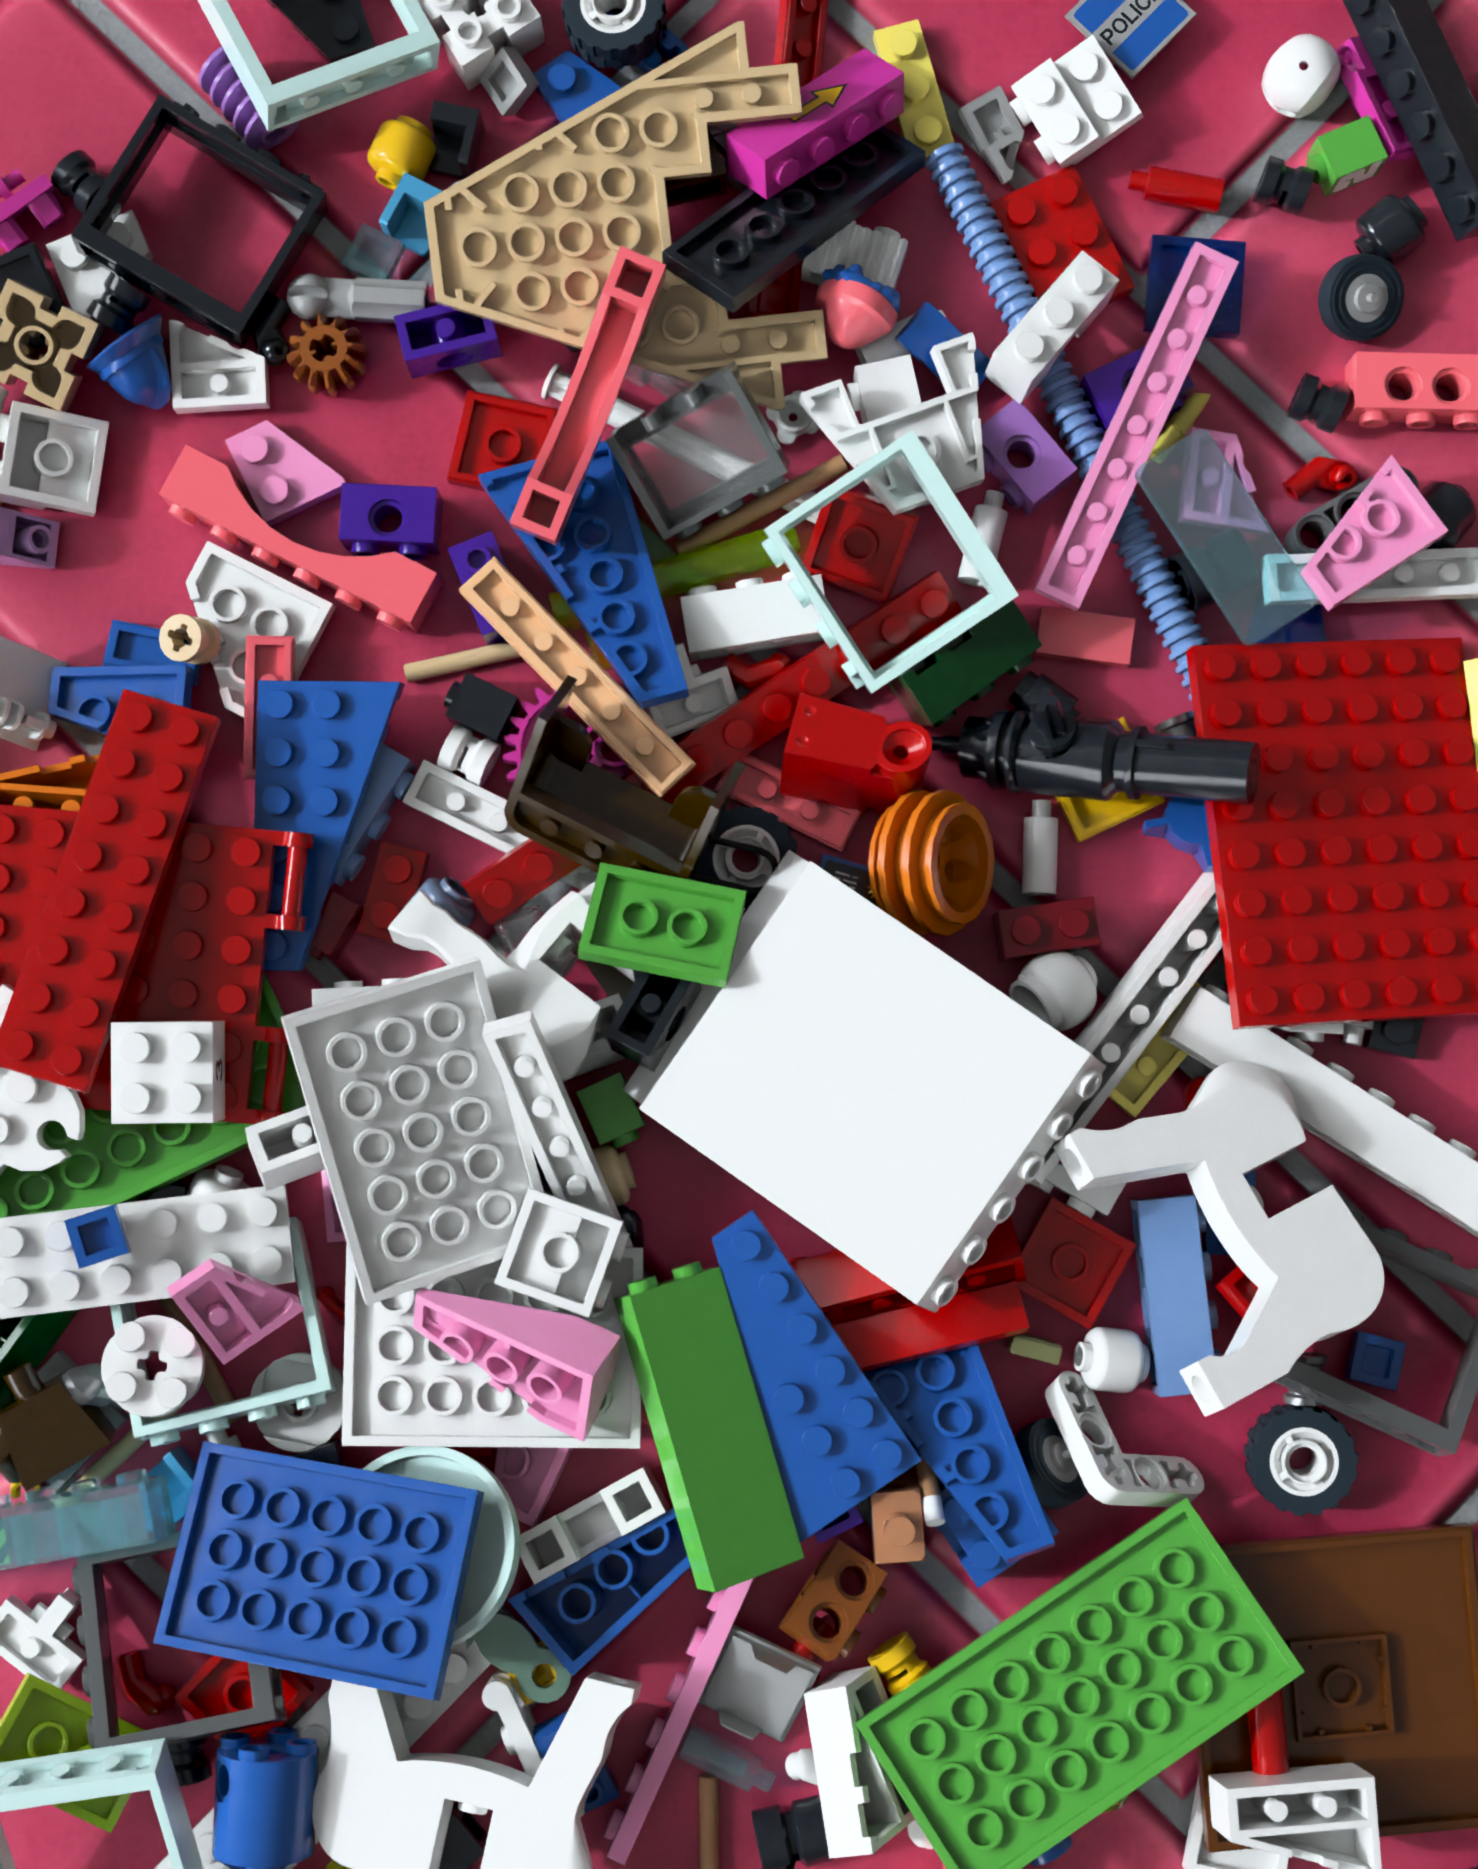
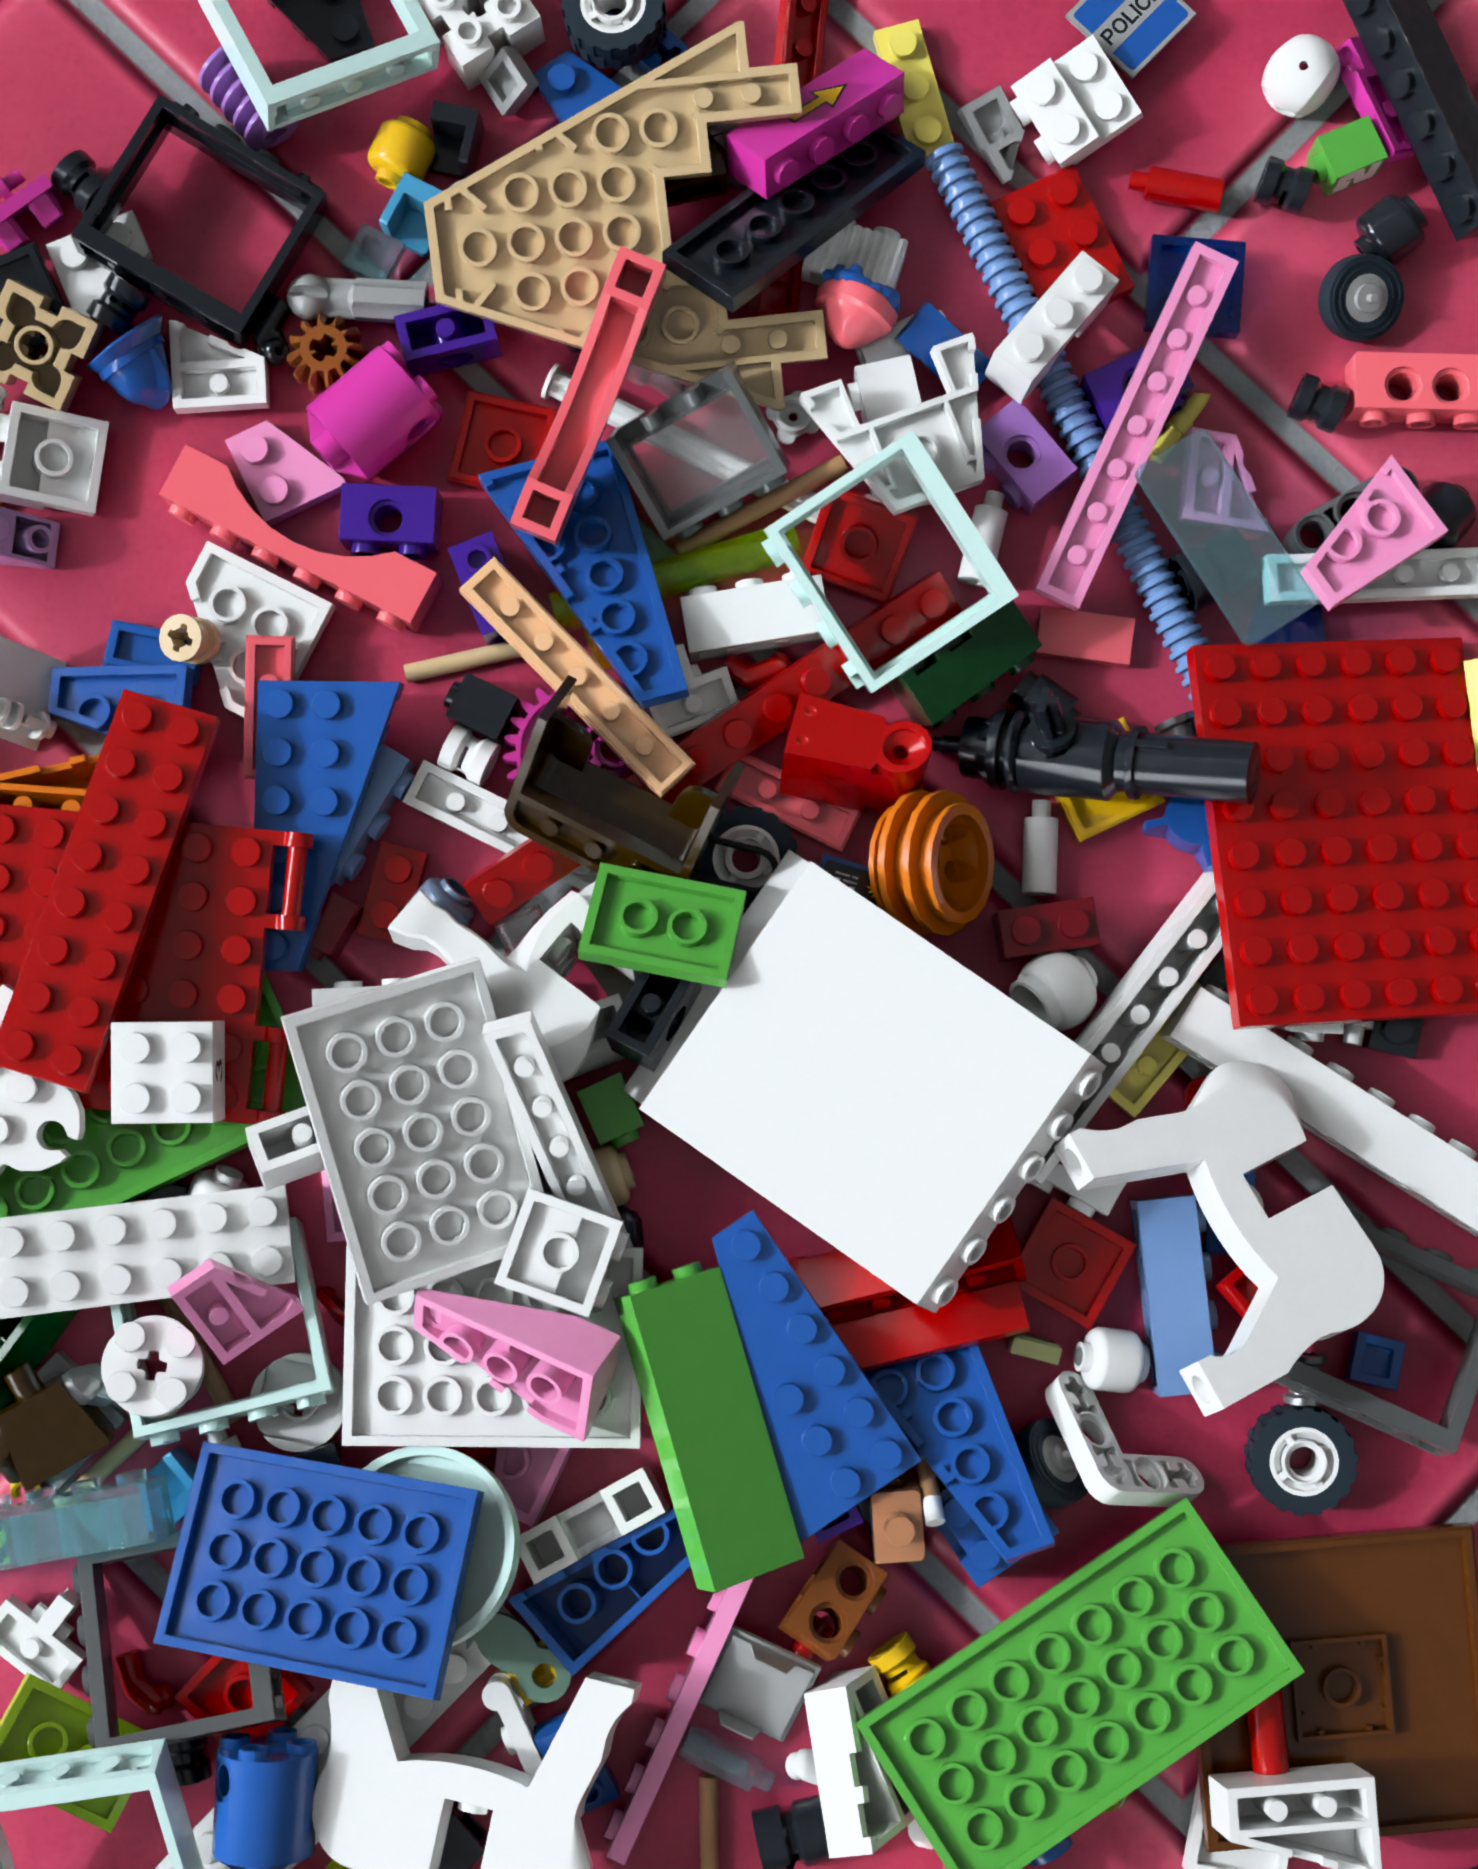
blue plate [64,1204,131,1269] -> none
red arm [1282,457,1358,501] -> none
none -> dark pink cylinder [306,341,445,482]

